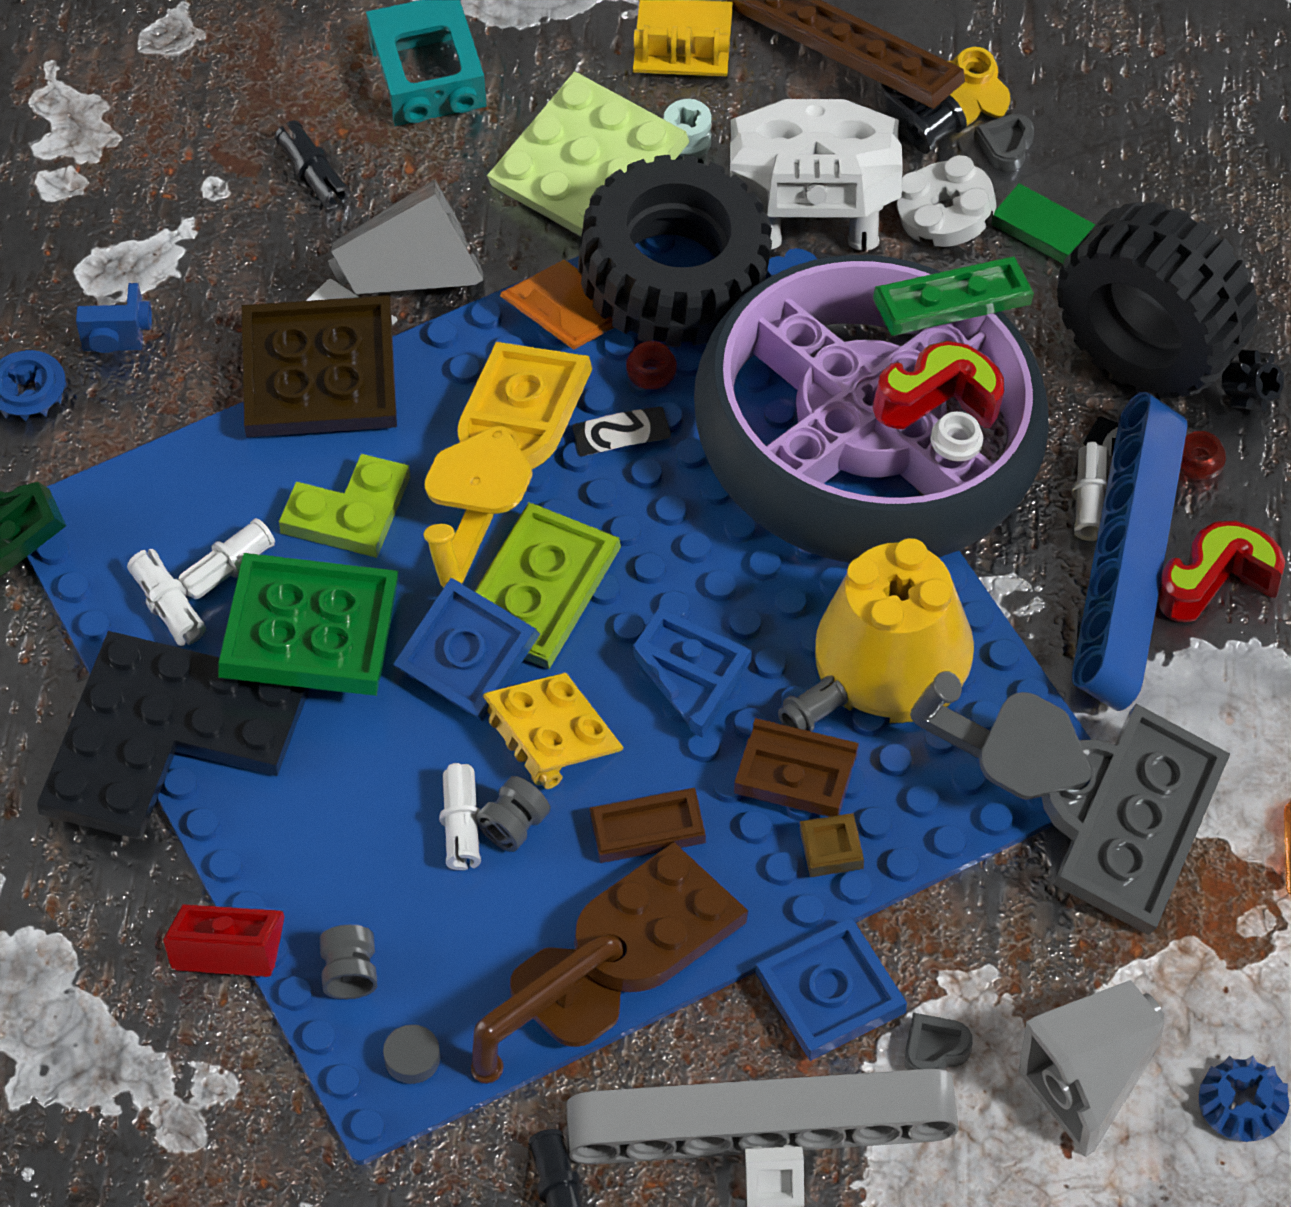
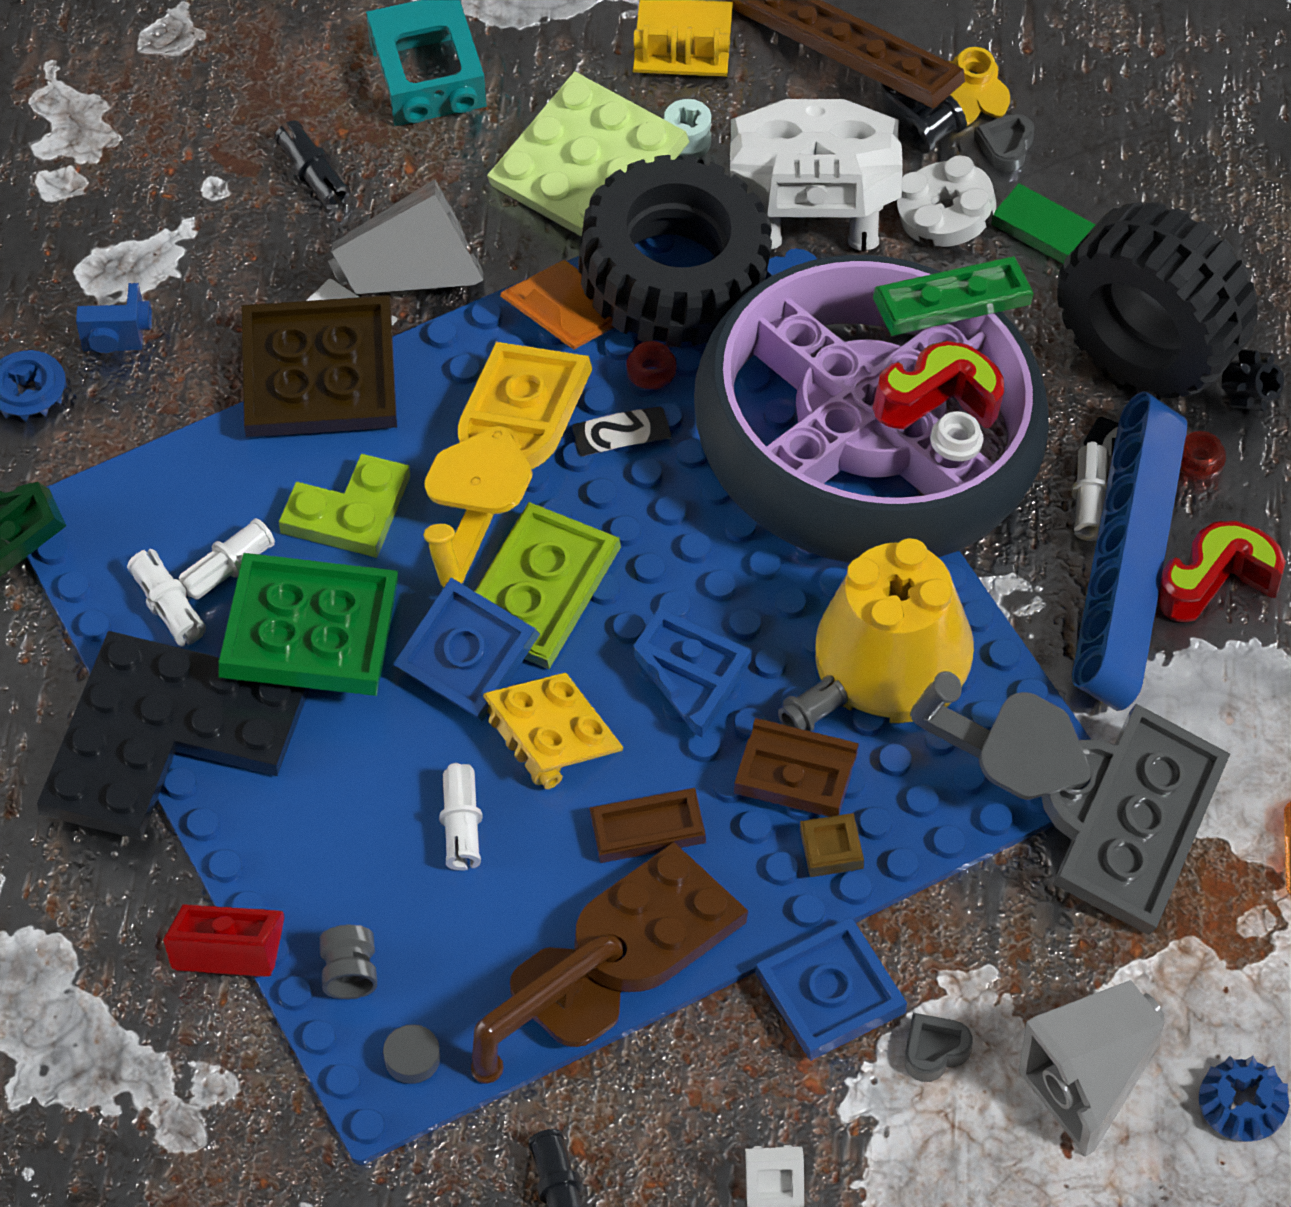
dark grey wheel [475,776,551,852] -> none
light grey beam [566,1069,959,1164] -> none

